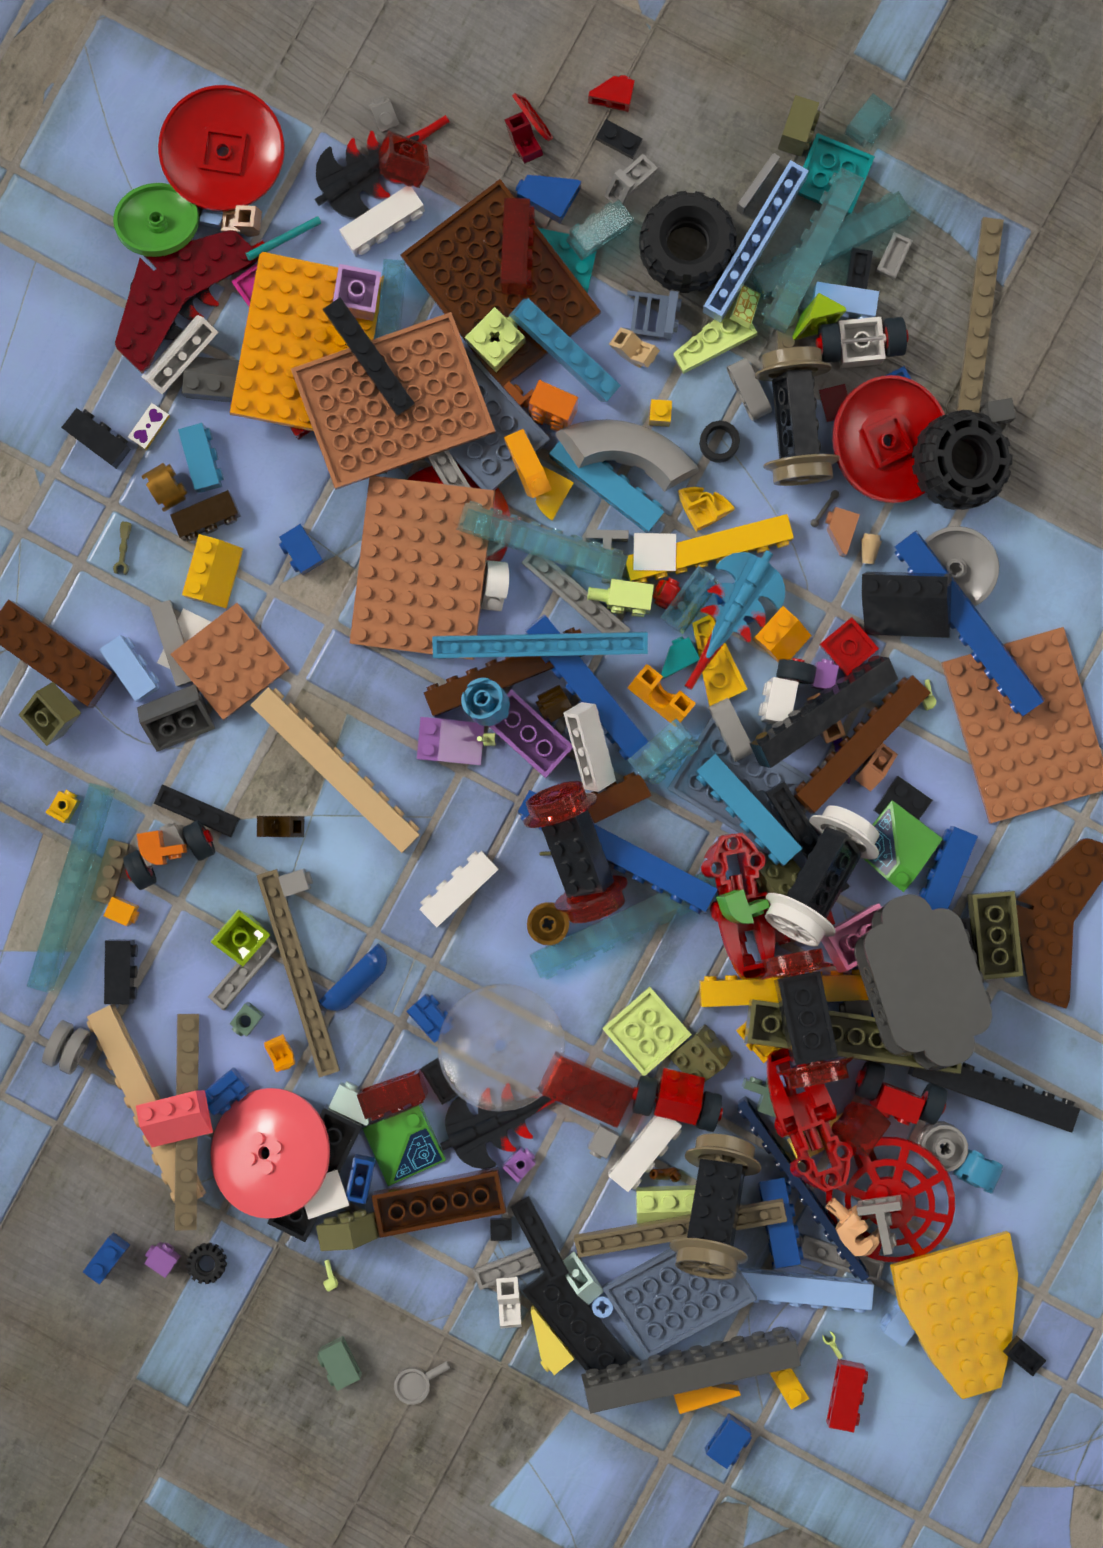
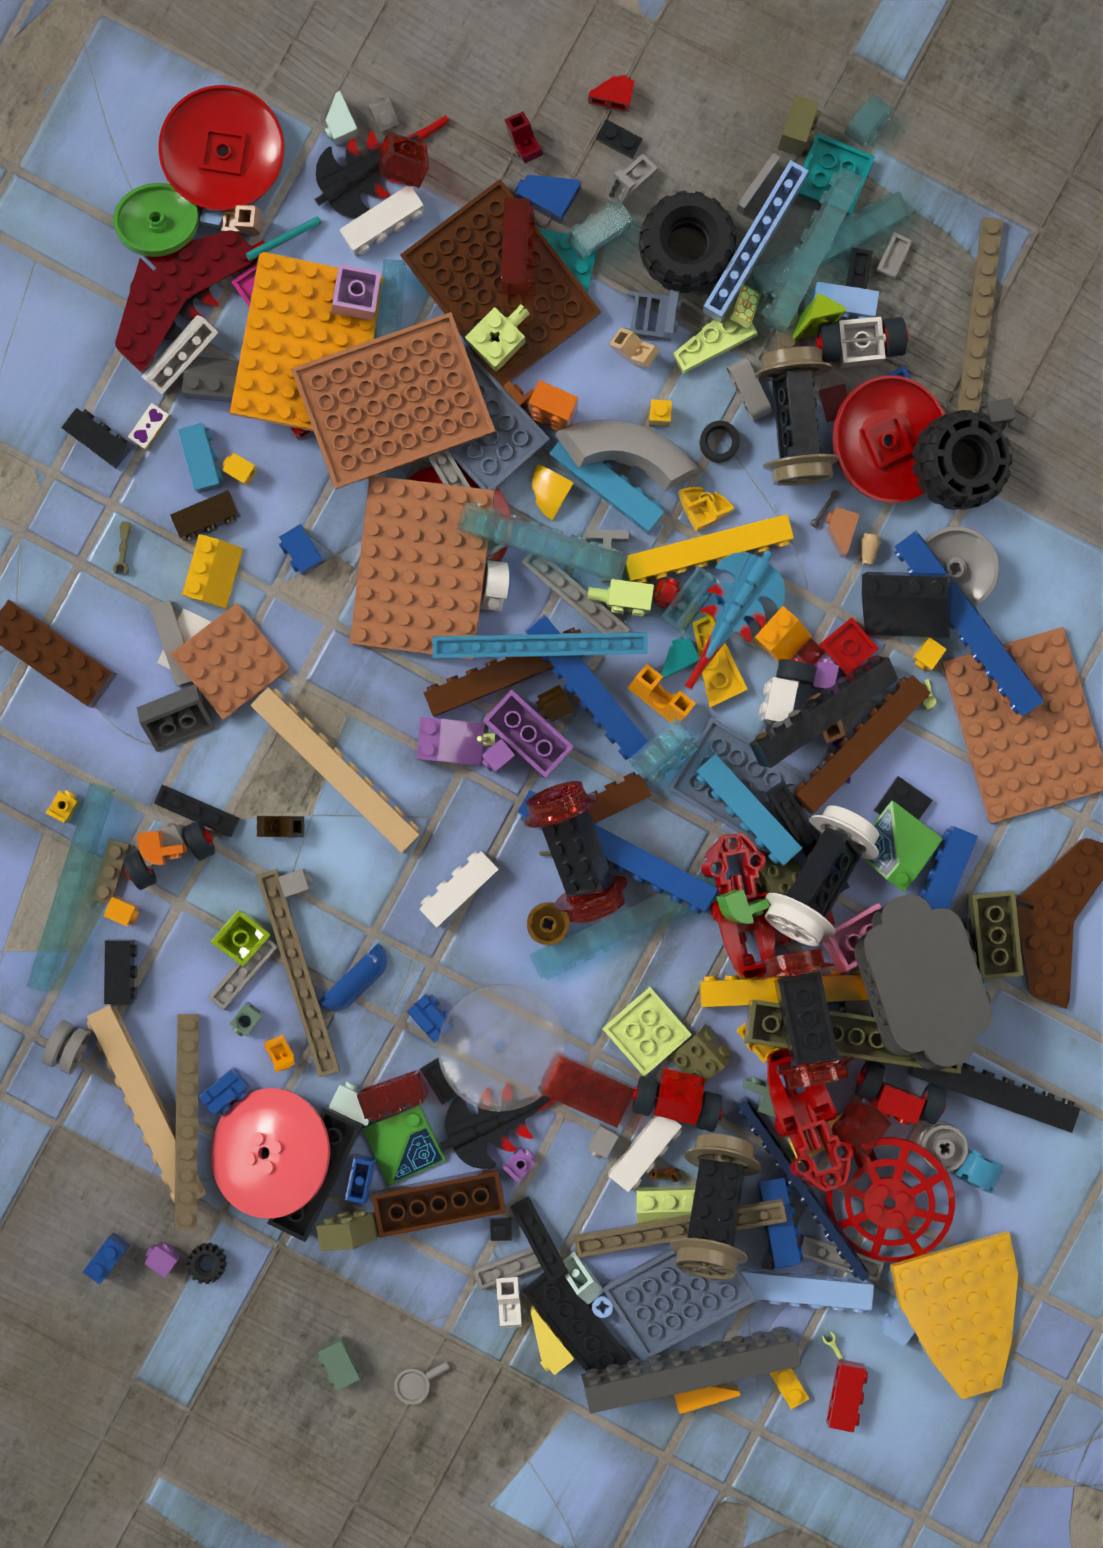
olive brick [19,682,81,746] -> none
light blue brick [99,635,160,703] -> none
coral slope [136,1090,213,1148] -> none
pearl gold brick [141,463,188,512] -> none
white sticker [304,1170,349,1219] -> none
black plate [323,297,415,417] -> none
yellowish green hand [323,1260,338,1292] -> none
dark azure brick [461,678,510,726] -> none
light orange slope [504,429,552,498] -> none
dark azure brick [509,298,621,402] -> none
red window [512,93,553,142] -> none
white brick [563,702,616,792] -> none
white sticker [633,533,676,571] -> none
blue brick [705,1413,752,1469] -> none
light grey beam [708,698,753,762] -> none
light nougat piece [825,1197,880,1256] -> none
nougat slope [854,743,898,791] -> none
light grey bracket [857,1195,902,1255] -> none
black plate [1003,1335,1046,1377] -> none
none -> yellow brick [222,452,258,487]
none -> light aqua slope [325,91,359,146]
none -> medium lavender brick [481,739,516,773]
none -> clear red slope [796,638,825,665]
none -> yellow brick [911,637,947,672]

